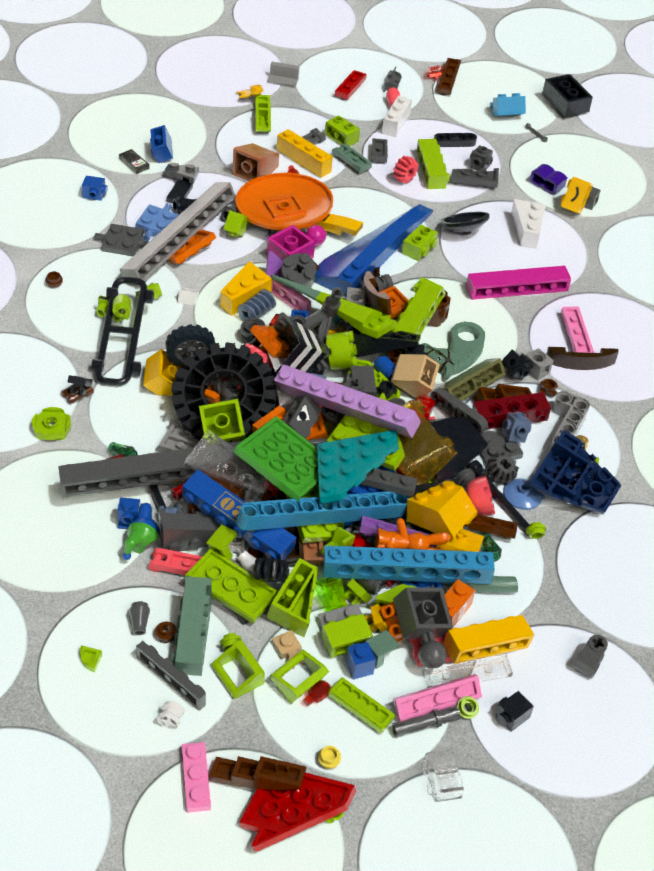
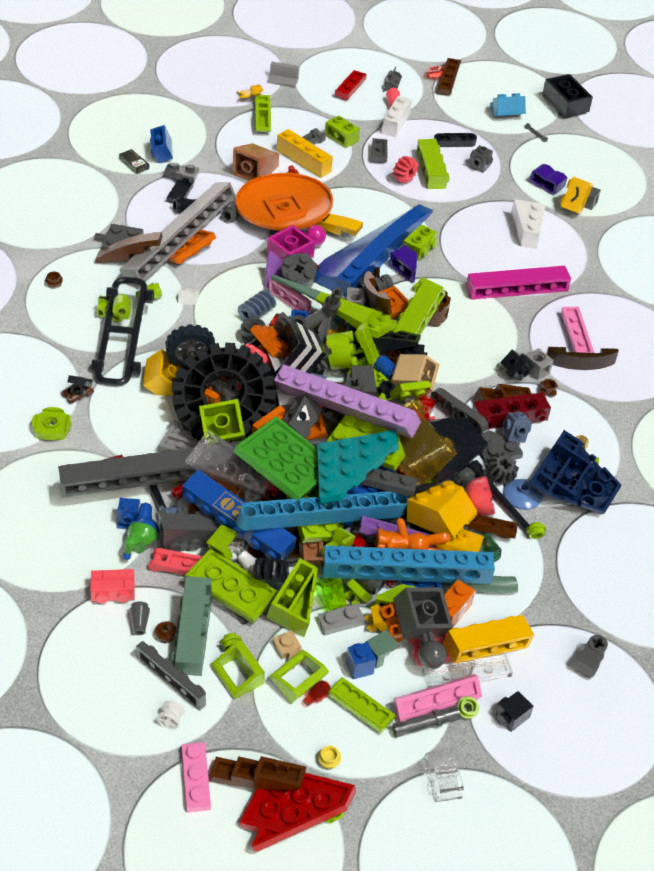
lime tile [80,645,103,673] -> none
blue brick [82,175,108,201] -> none
clear green cone [108,442,138,458] -> none
medium blue plate [135,203,179,241] -> none
yellow wedge [220,261,272,316] -> none
lime brick [224,211,248,238] -> none
lime brick [321,614,373,658] -> none
sand green plate [332,143,372,173] -> none
sand green animal [422,321,485,380] -> none
olive brick [435,358,506,401] -> none
black dish [441,211,490,235] -> none
dark grey wing [451,168,499,188] -> none
light grey beam [550,391,590,450] -> none
none -> coral brick [90,569,135,603]
none -> reddish brown slope [95,232,163,262]
none -> lime plate [355,323,379,364]
none -> dark purple slope [389,245,417,283]
none -> lime plate [390,381,431,400]

